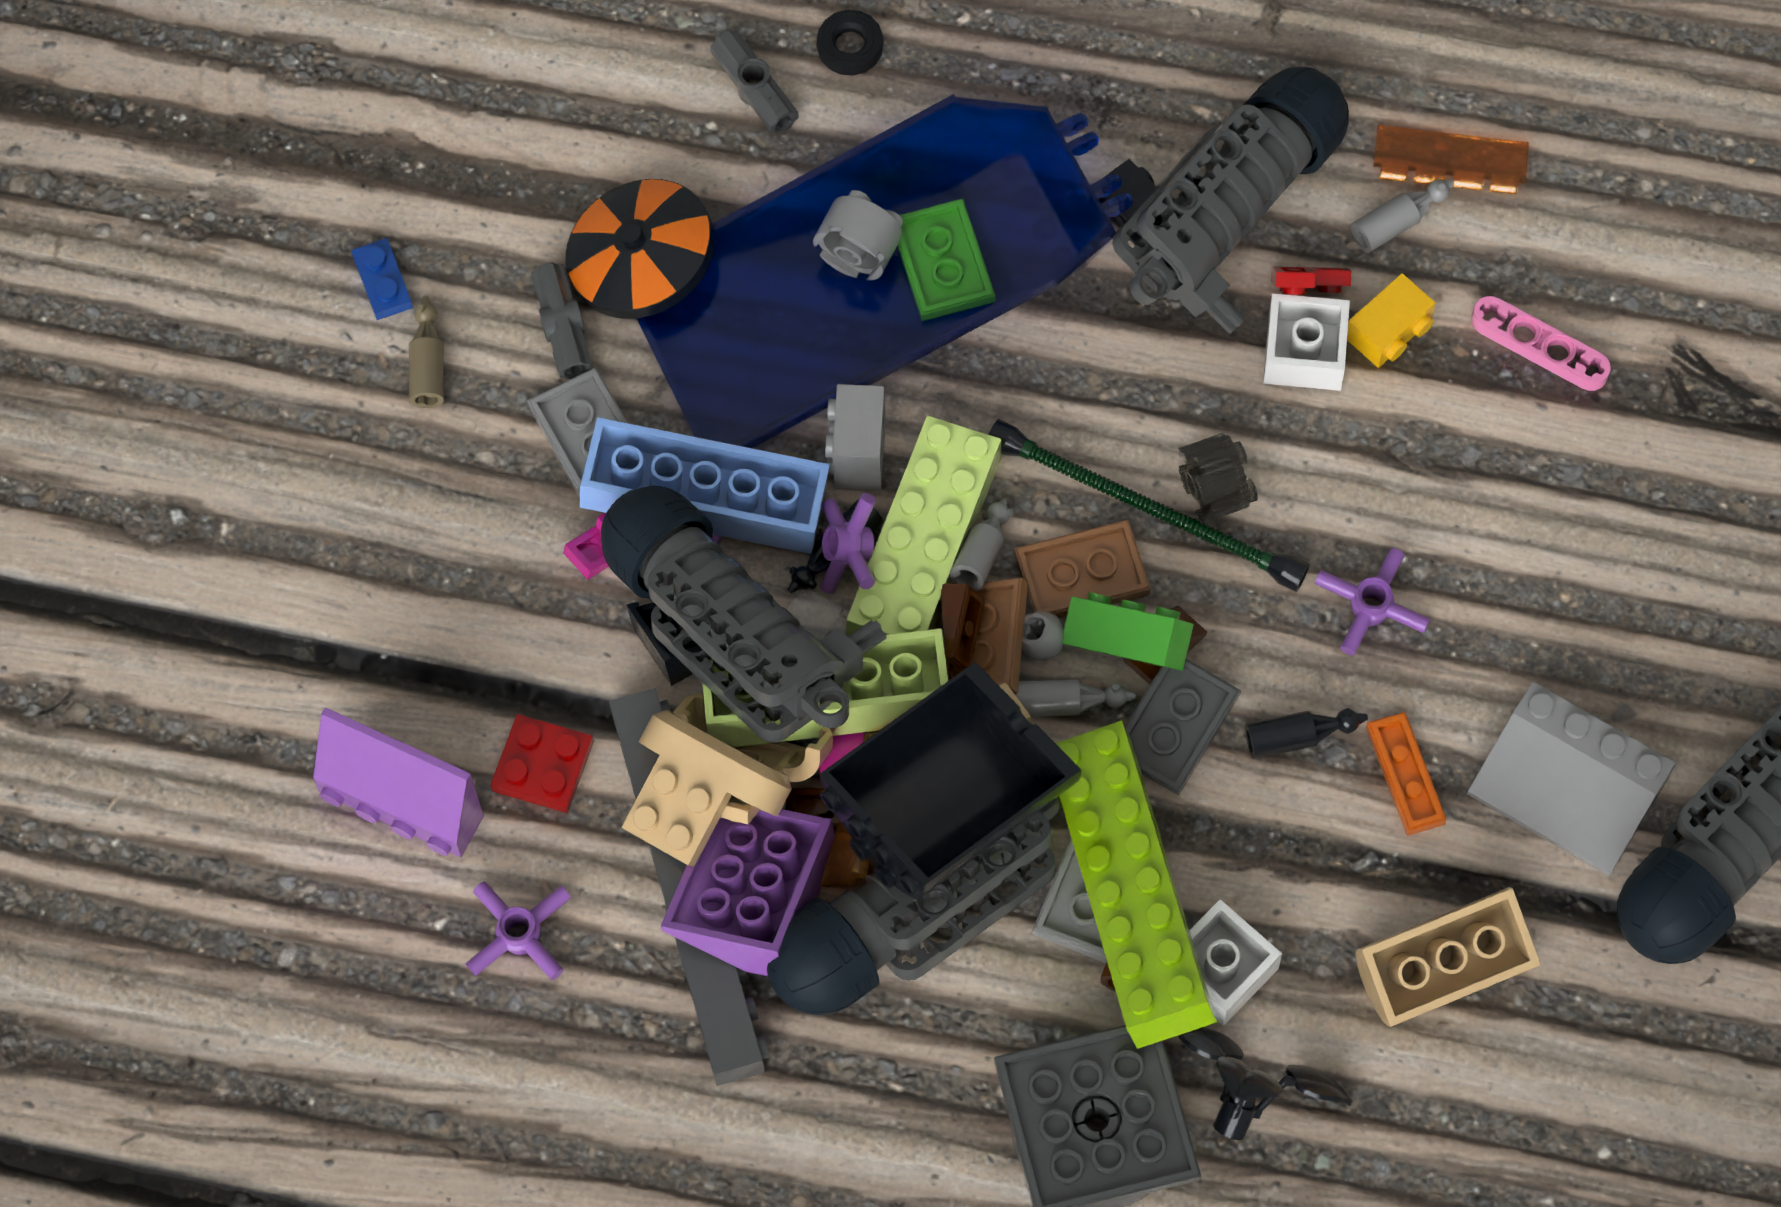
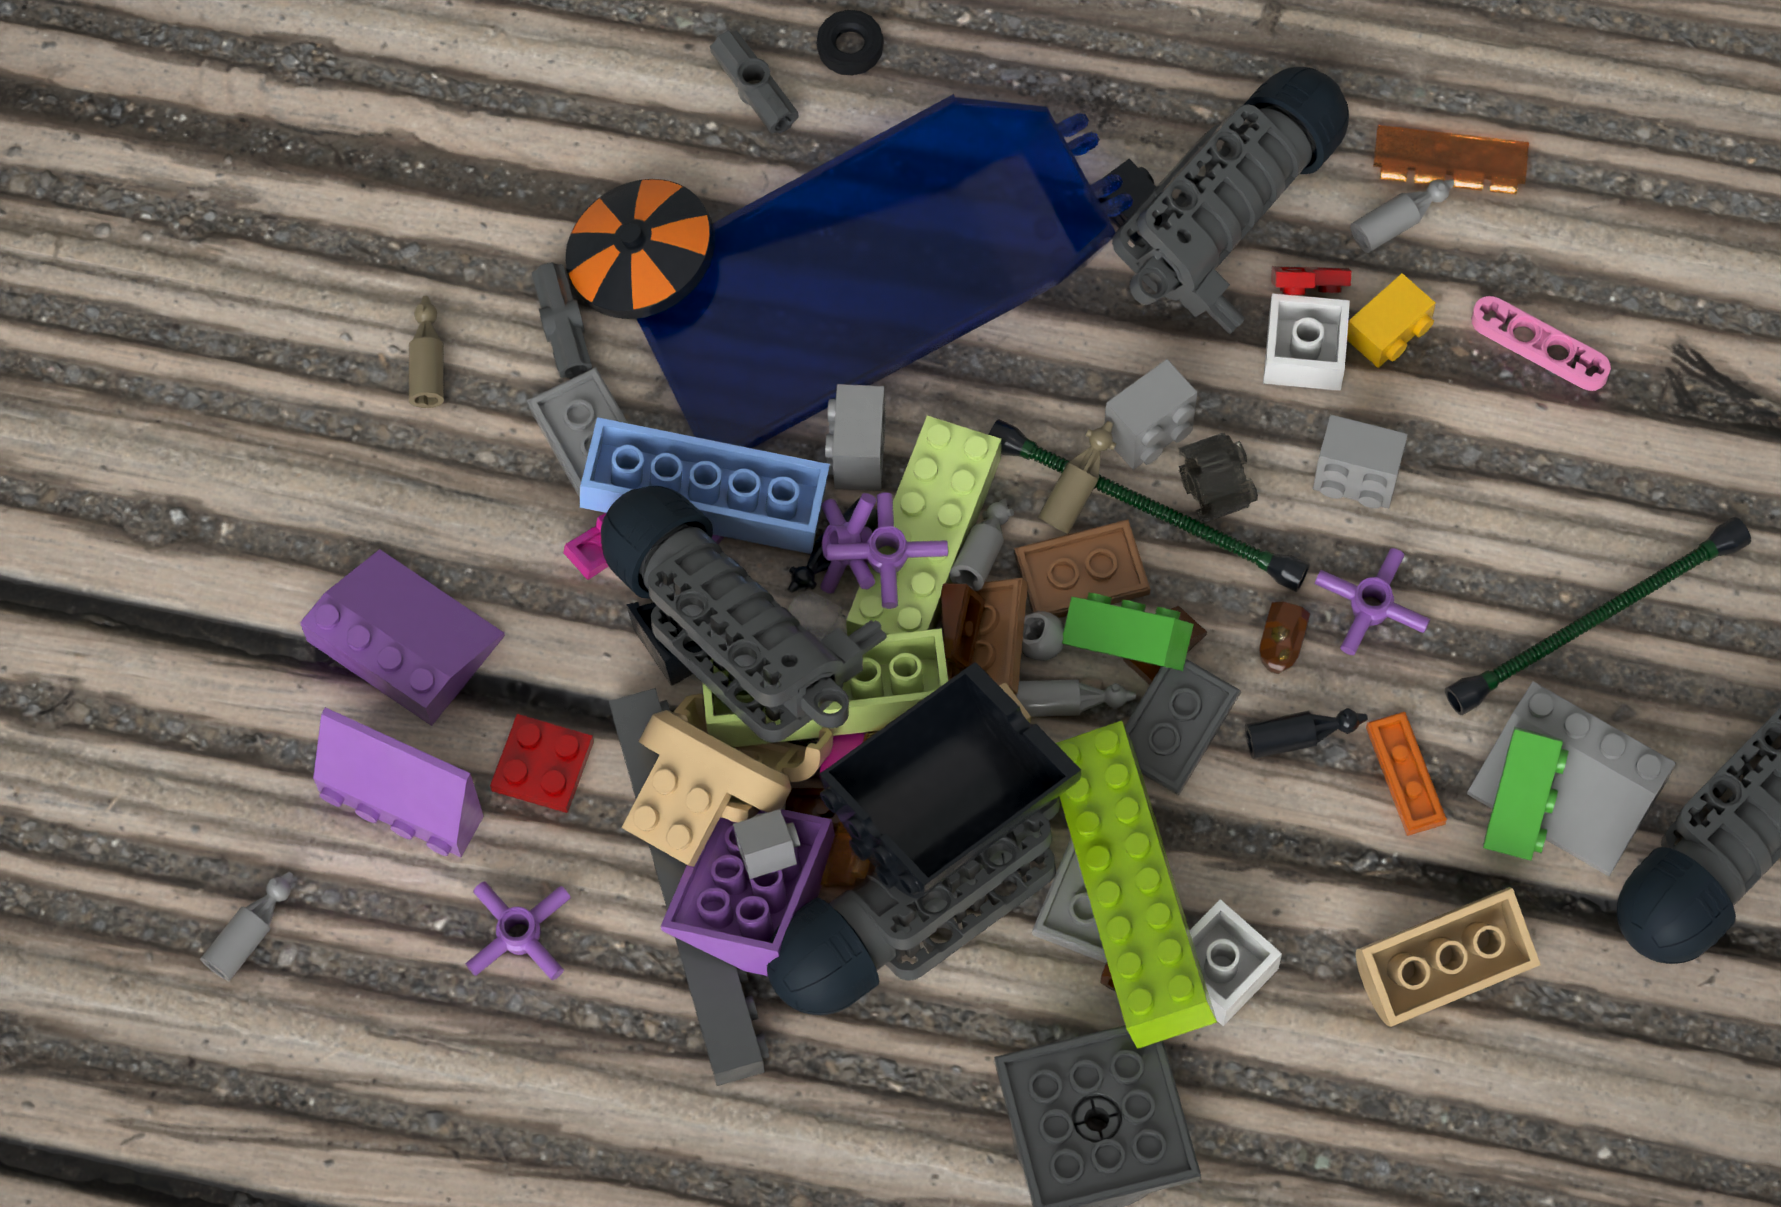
blue plate [351,238,413,320] -> none
light grey brick [813,190,903,280] -> none
bright green tile [897,198,995,321] -> none
black plant [1178,1027,1353,1140] -> none
none -> light grey wheel [200,872,293,981]
none -> medium lavender slope [300,549,505,726]
none -> light grey brick [733,809,800,879]
none -> medium lavender bar [827,492,948,609]
none -> dark tan wheel [1038,421,1116,534]
none -> light grey brick [1104,359,1197,470]
none -> reddish brown rock [1259,602,1310,674]
none -> light grey brick [1313,414,1408,509]
none -> dark green hose [1445,517,1751,715]
none -> bright green brick [1483,727,1569,861]

